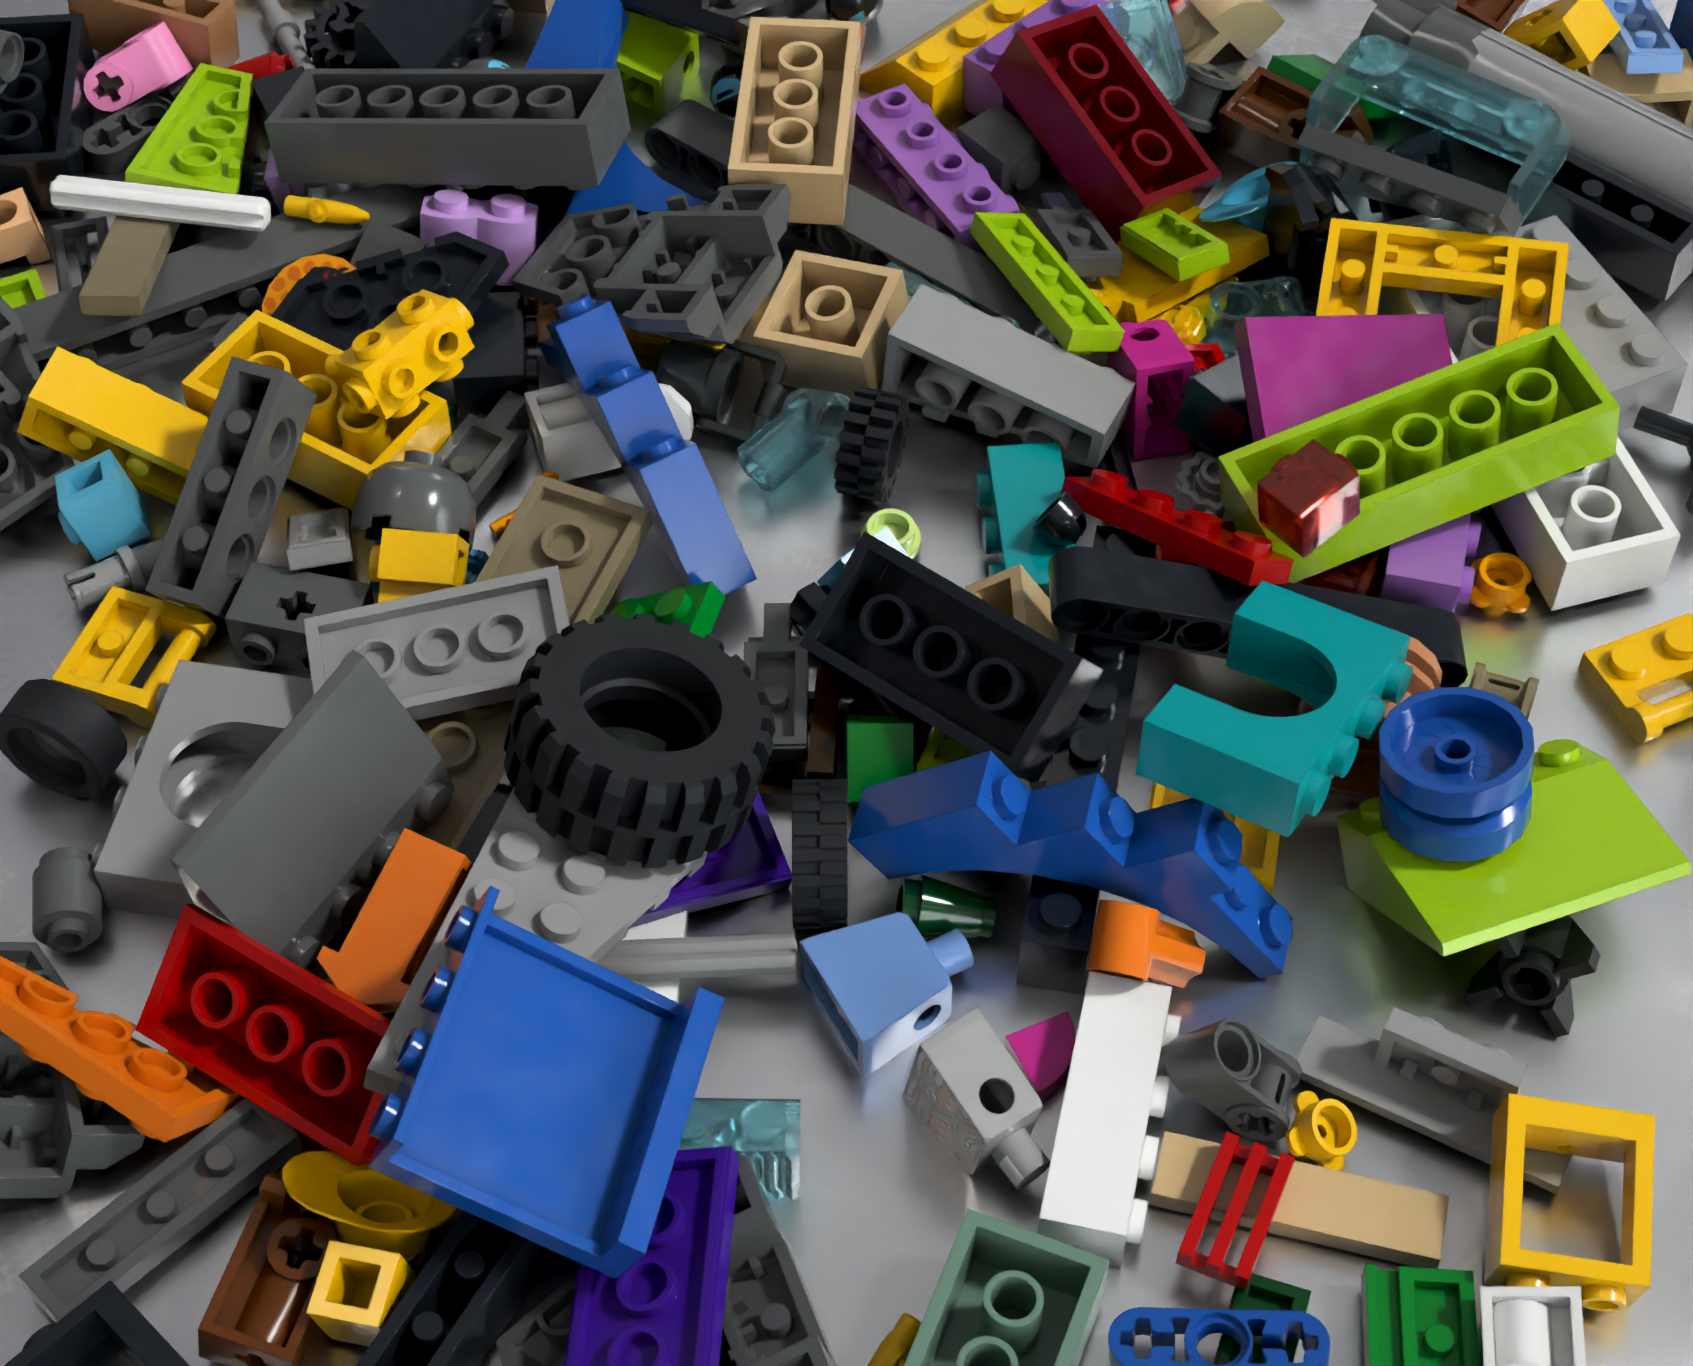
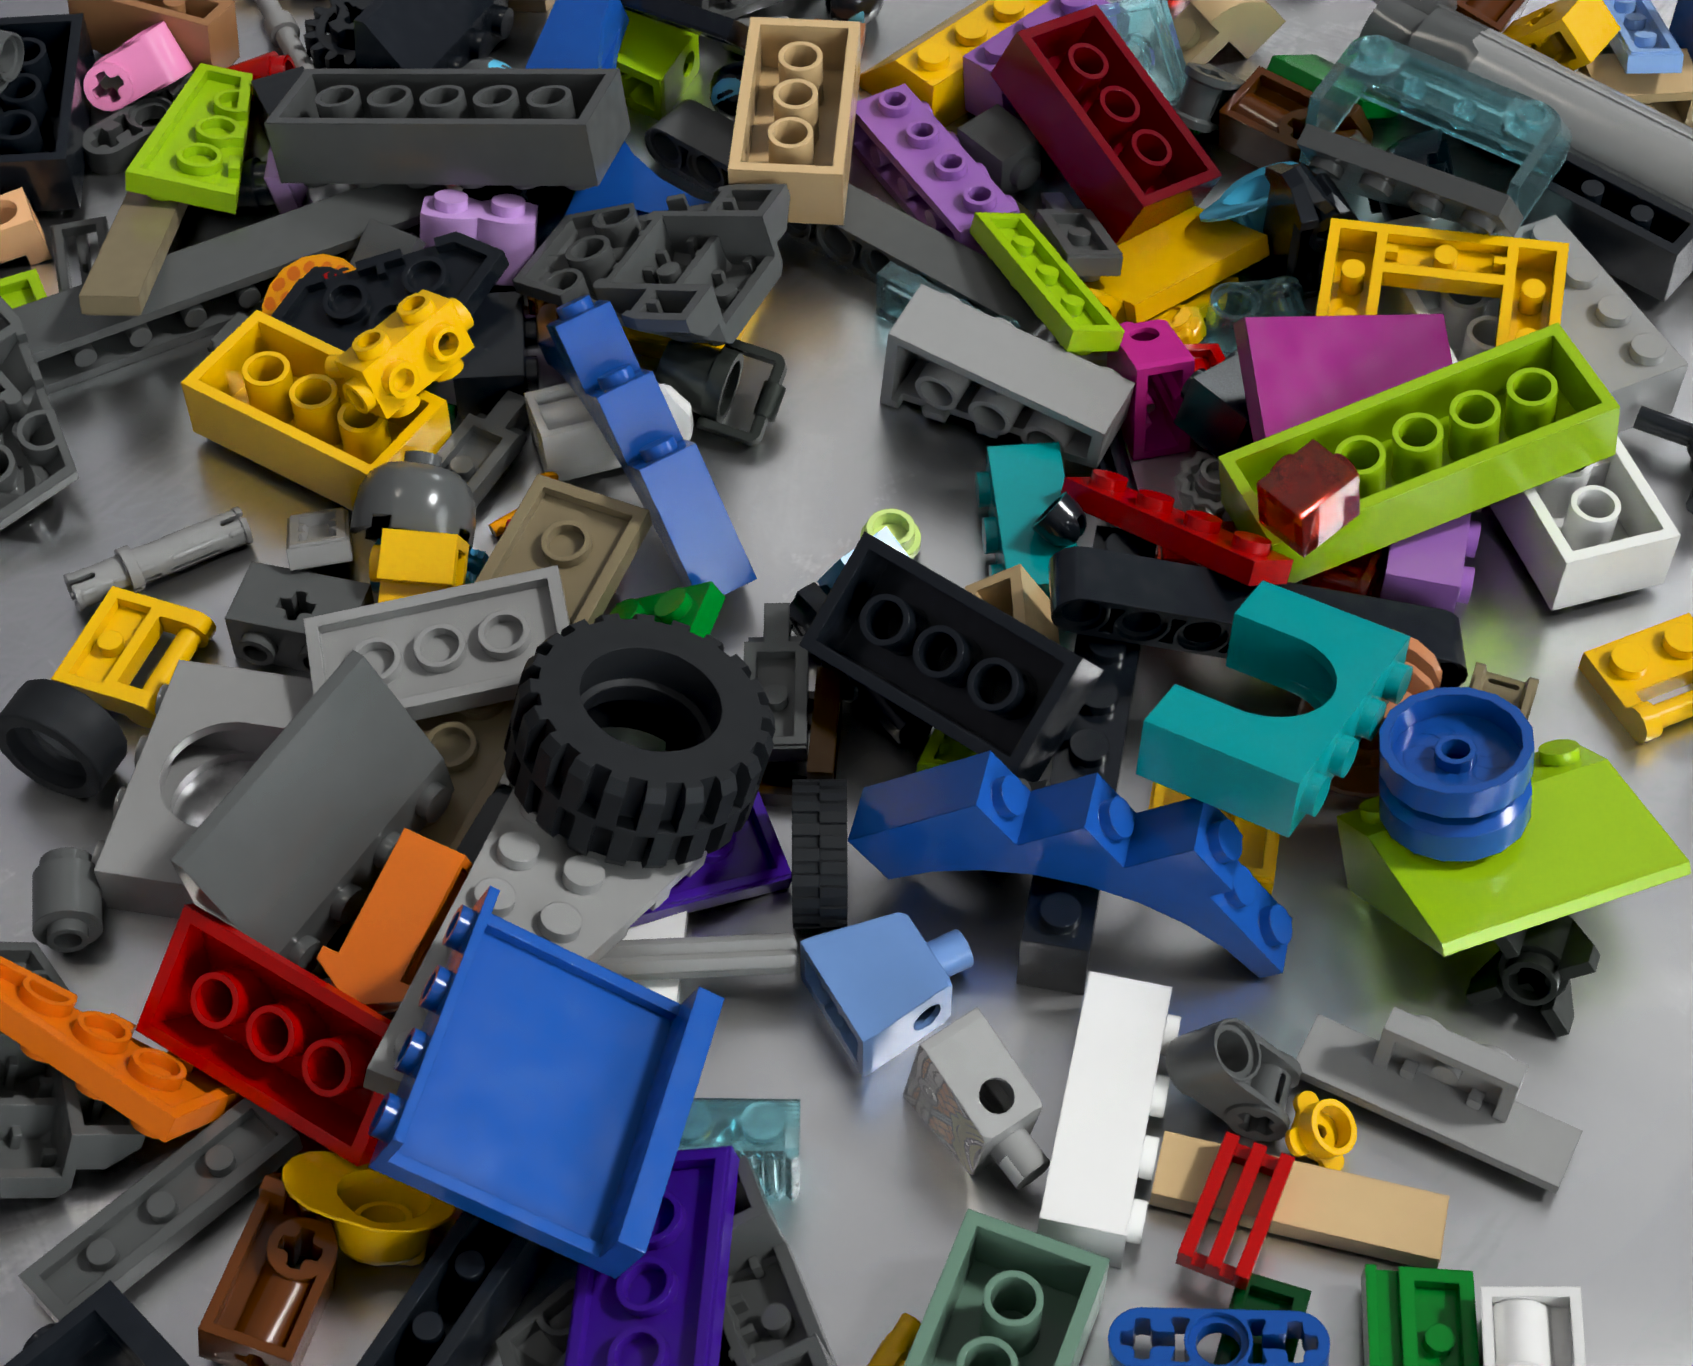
yellow brick [17,346,209,506] -> none
white axle [49,175,271,232] -> none
medium azure brick [55,449,152,562] -> none
dark grey brick [145,356,317,622] -> none
yellow helmet [283,195,370,224] -> none
yellow brick [306,1240,418,1347] -> none
clear light blue piece [737,388,850,492] -> none
tan brick [753,250,909,399] -> none
black tyre [834,386,909,503] -> none
green brick [846,714,914,802] -> none
dark green cone [895,874,996,940] -> none
dark pink tile [1005,1011,1075,1101] -> none
orange piece [1086,899,1206,989] -> none
lime plate [1120,208,1230,281] -> none
light orange plate [1470,552,1533,613] -> none
yellow window [1484,1093,1655,1312] -> none

